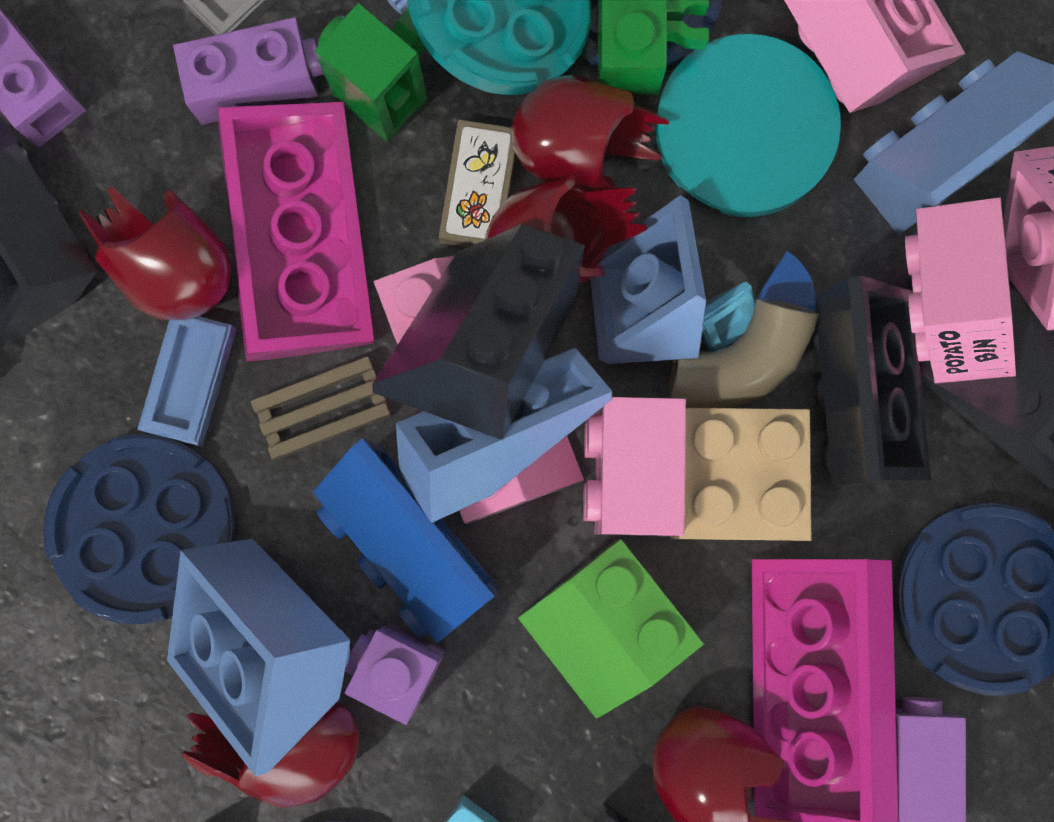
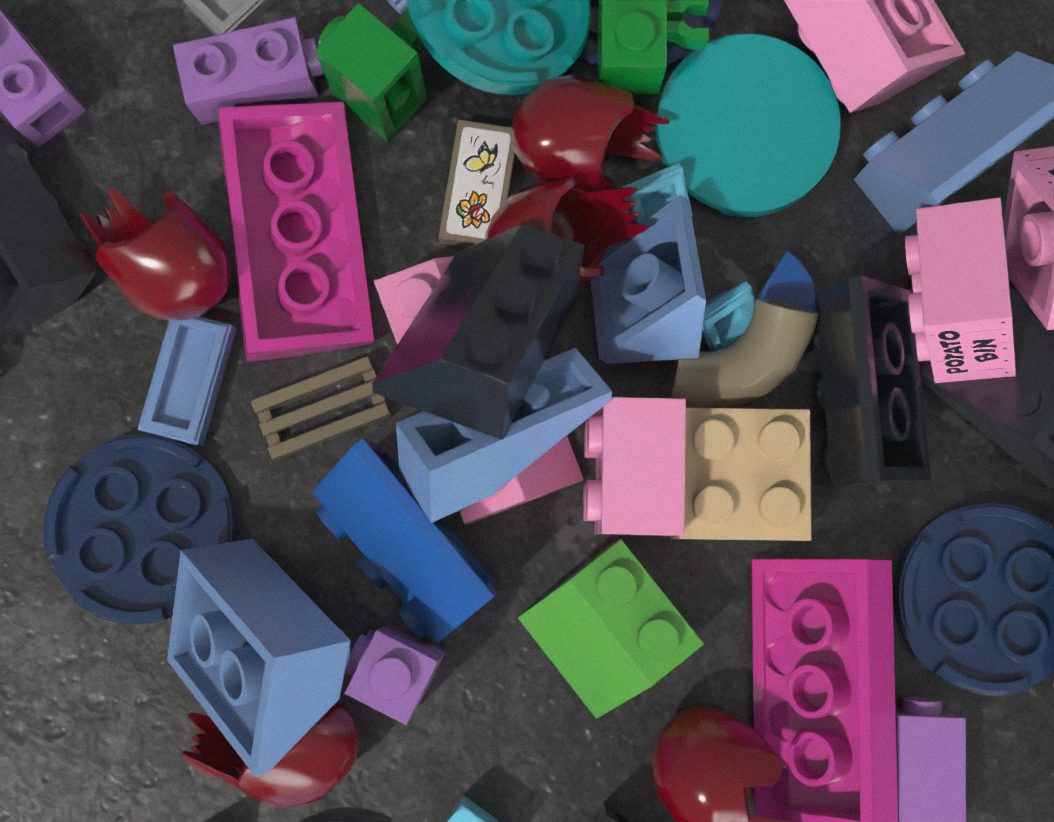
none -> medium azure slope [622,163,693,224]

